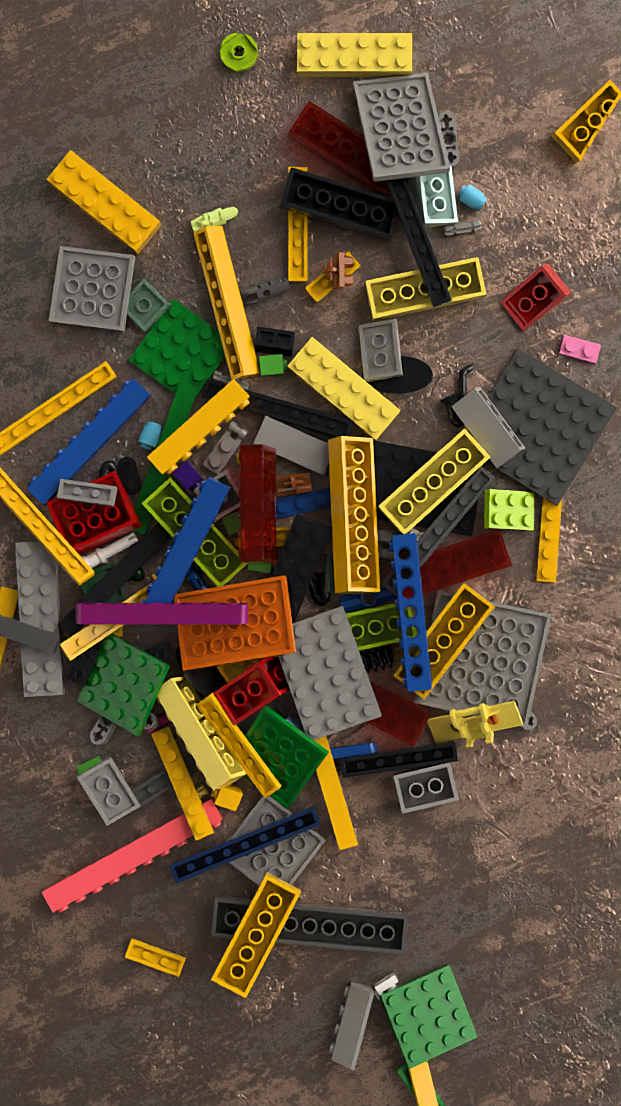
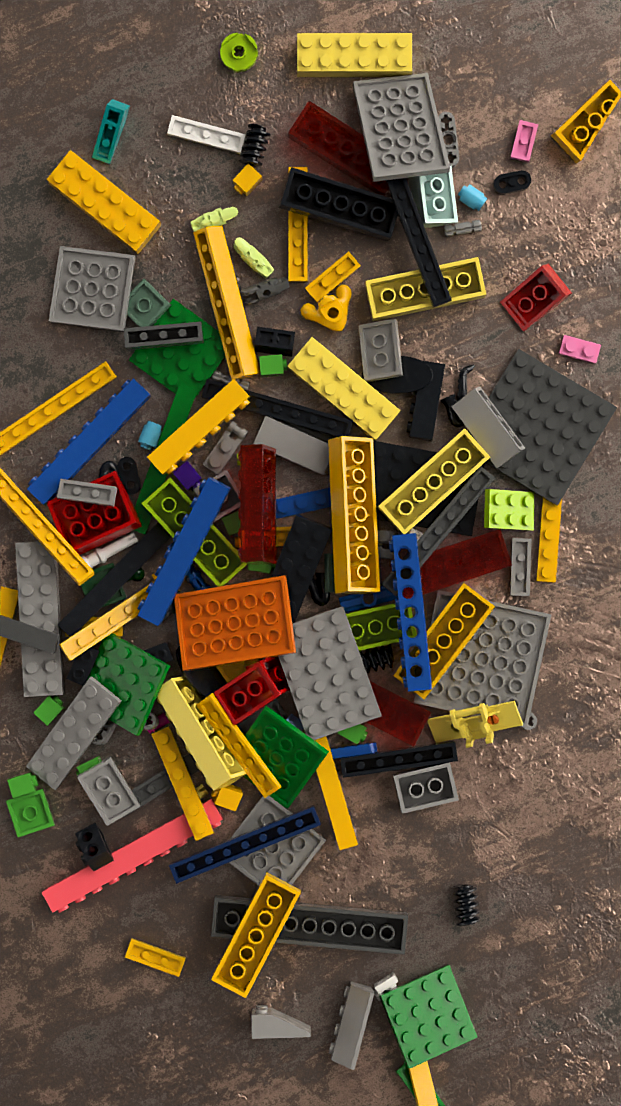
magenta beam [75,603,248,624] -> none
dark orange hips [275,472,312,496] -> none
dark orange hips [322,252,353,290] -> none
none -> bright green plate [6,788,55,837]
none -> bright green brick [7,772,39,798]
none -> light grey plate [26,677,122,790]
none -> bright green brick [34,695,65,726]
none -> black brick [75,822,114,871]
none -> teal slope [92,99,130,164]
none -> dark grey brick [124,322,204,351]
none -> white plate [167,115,246,154]
none -> yellow brick [233,163,263,196]
none -> yellowish green hinge [233,237,274,279]
none -> black piece [238,124,271,167]
none -> light grey slope [251,1005,311,1039]
none -> yellow head [300,284,352,331]
none -> bright green brick [337,724,368,745]
none -> black brick [406,361,445,442]
none -> black piece [453,884,480,926]
none -> black plate [493,170,531,195]
none -> bright pink plate [510,120,538,163]
none -> light grey plate [510,538,532,596]

